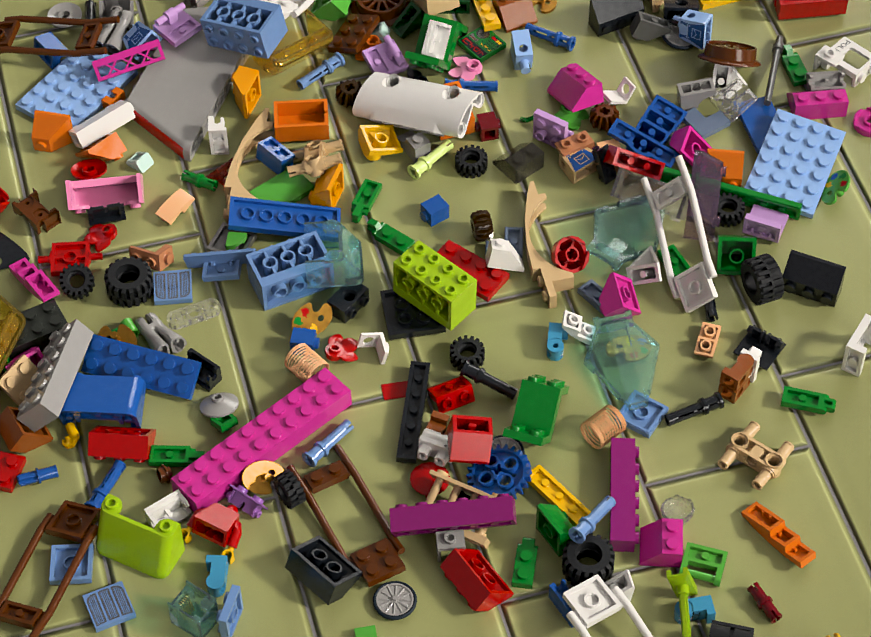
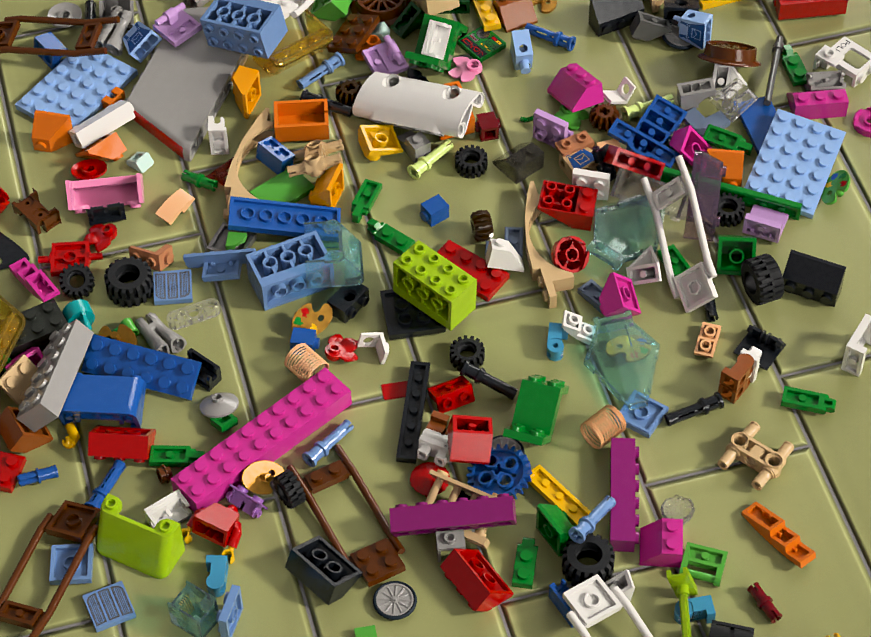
dark pink fence [92,39,166,82] -> none
blue pin [444,78,498,92] -> none
none -> teal piece [62,299,95,330]
none -> black pin [300,89,353,118]
none -> red slope [537,180,598,231]
none -> white plate [572,168,610,201]
none -> yellowish green pin [621,94,674,122]
none -> green hinge [702,124,753,156]

